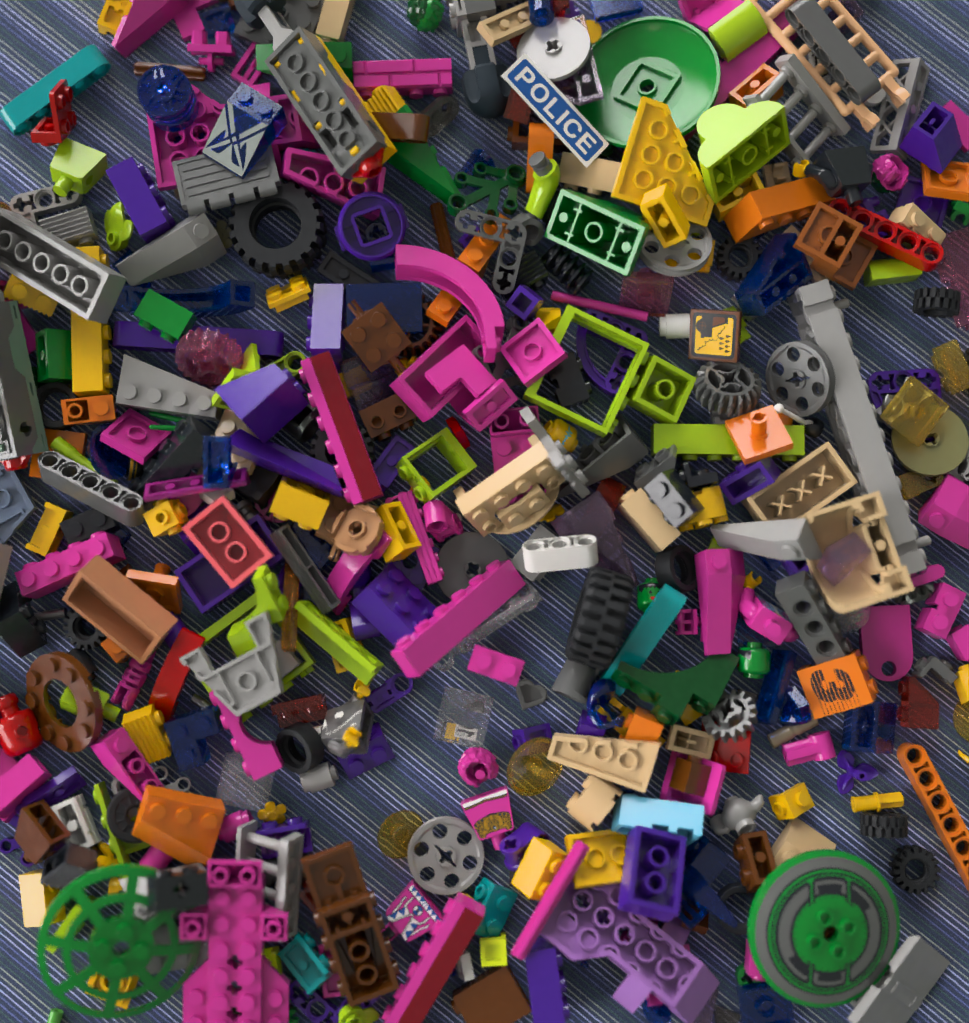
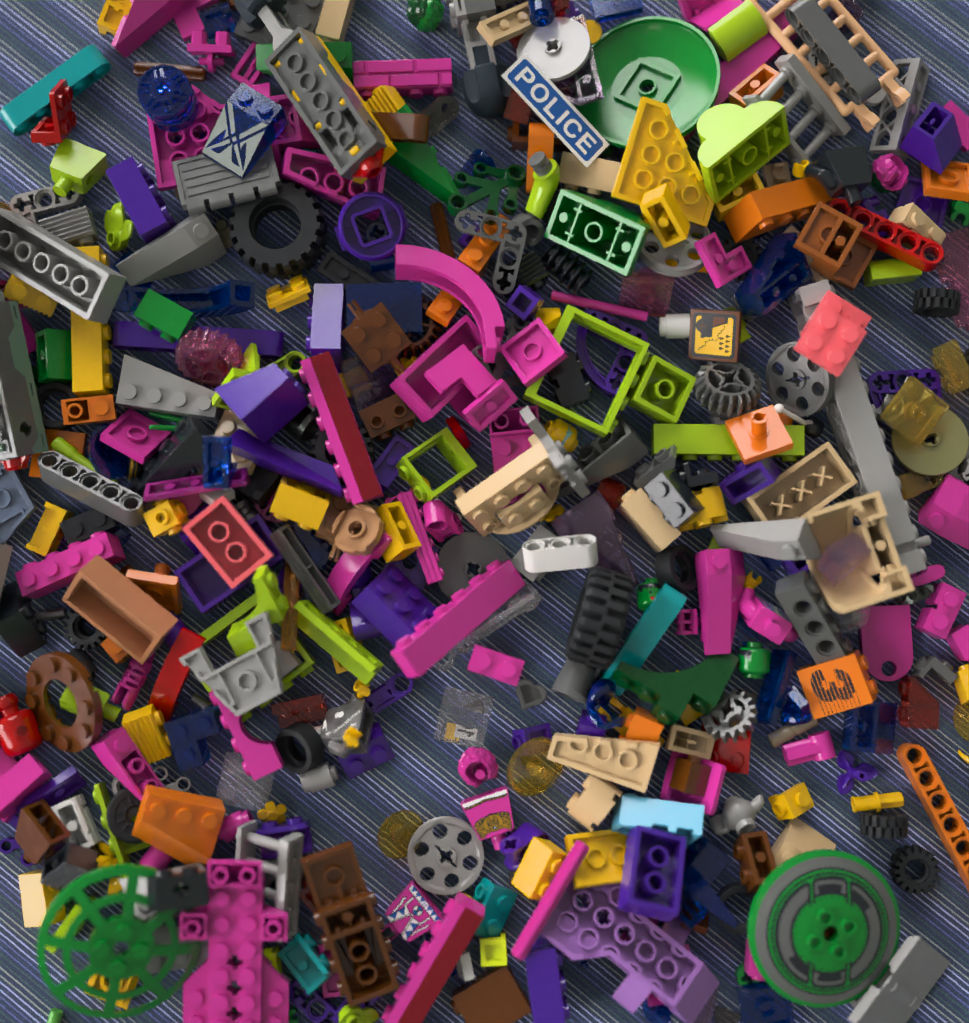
none -> dark pink tile [693,232,753,289]
none -> coral bracket [793,290,872,377]

